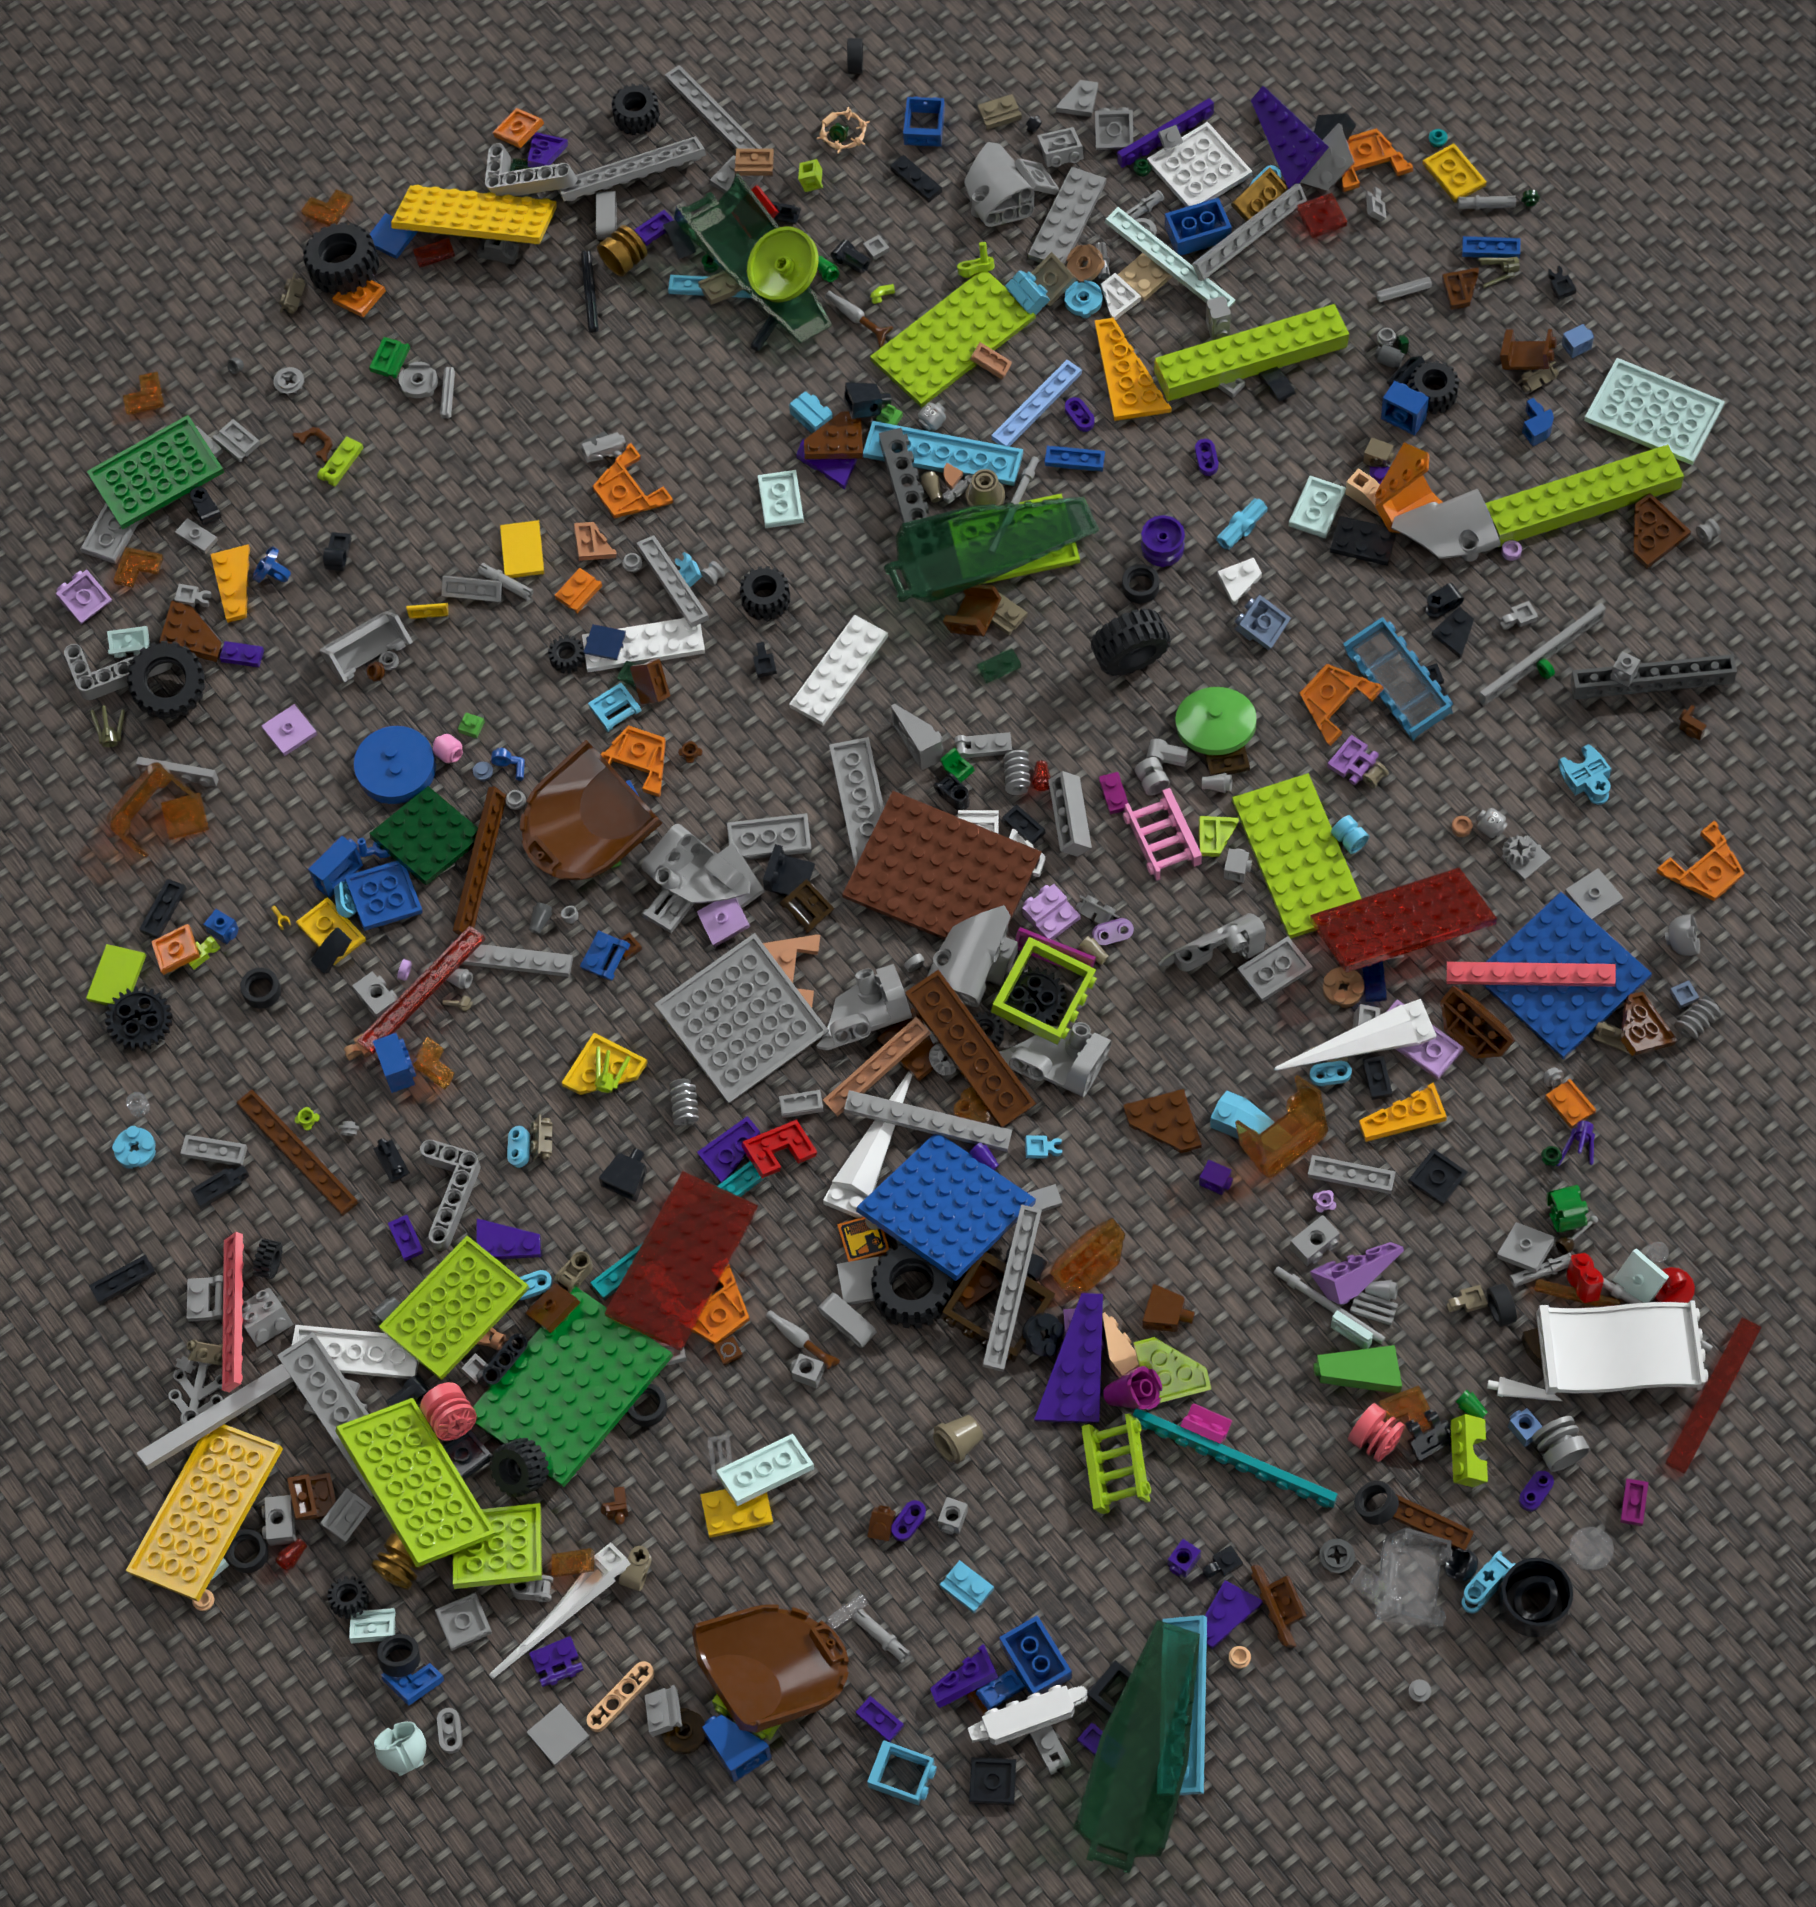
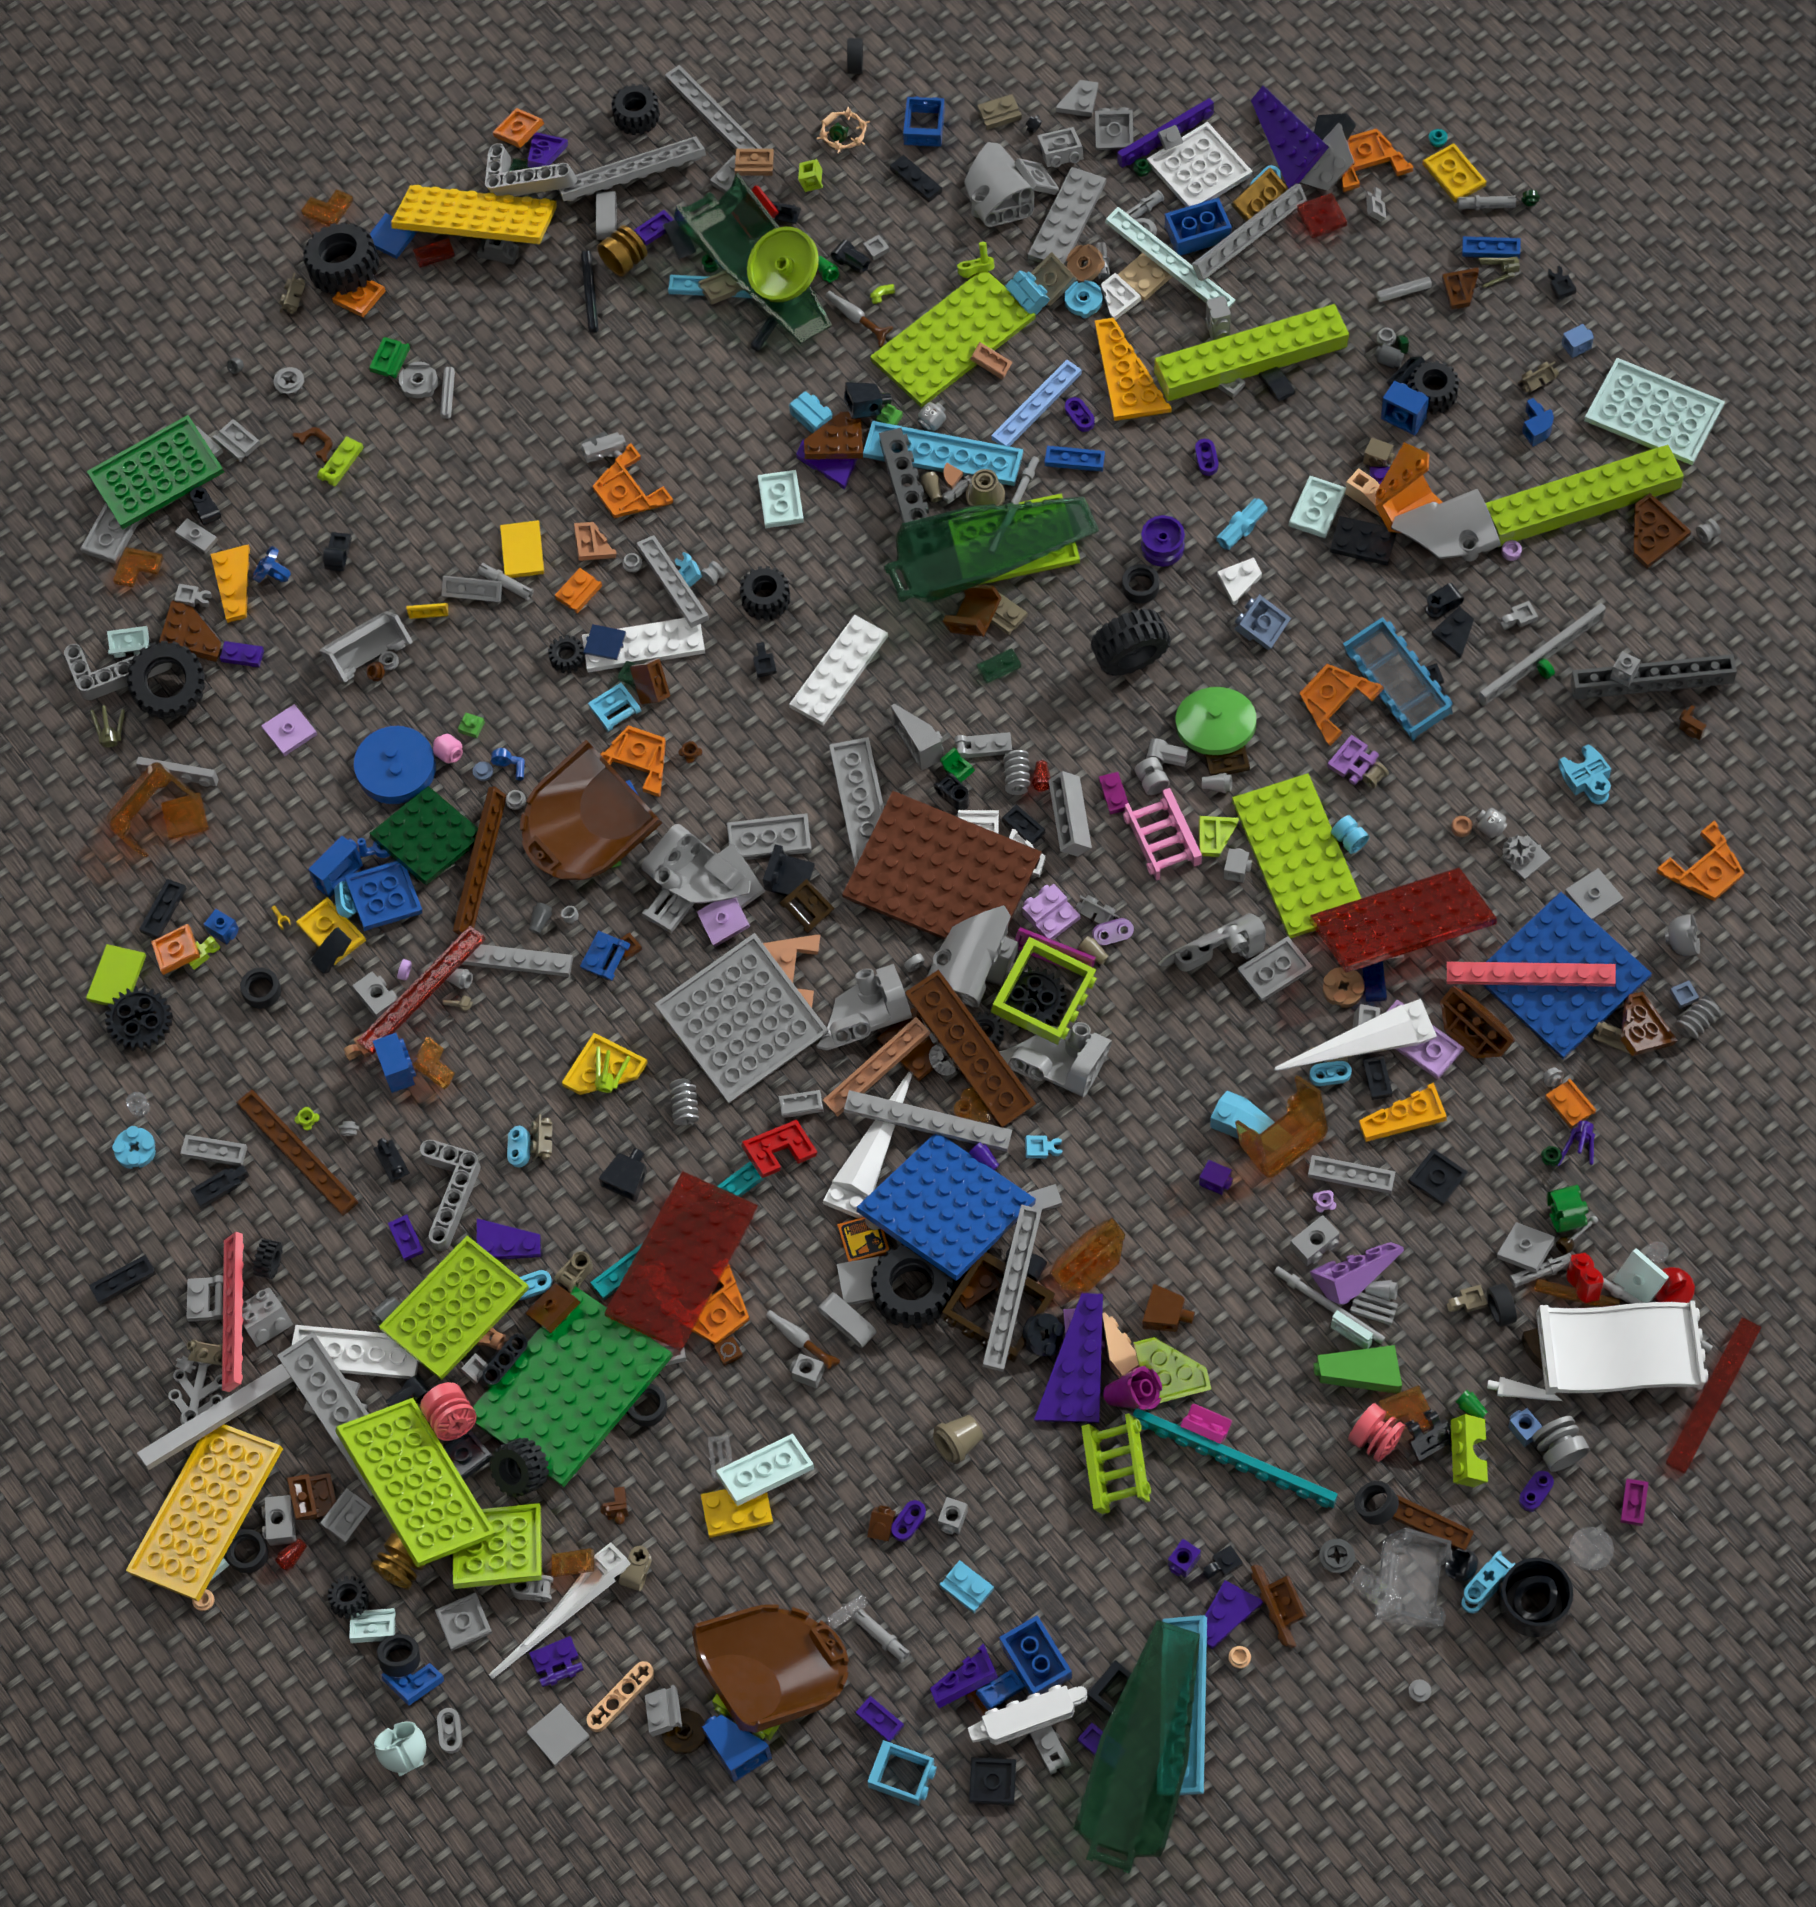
lavender plate [56,570,112,624] -> none
clear orange plate [123,371,165,415] -> none
dark purple wing [697,1116,760,1184] -> none
reddish brown plate [1123,1089,1202,1153] -> none
reddish brown panel [1500,329,1557,370] -> none

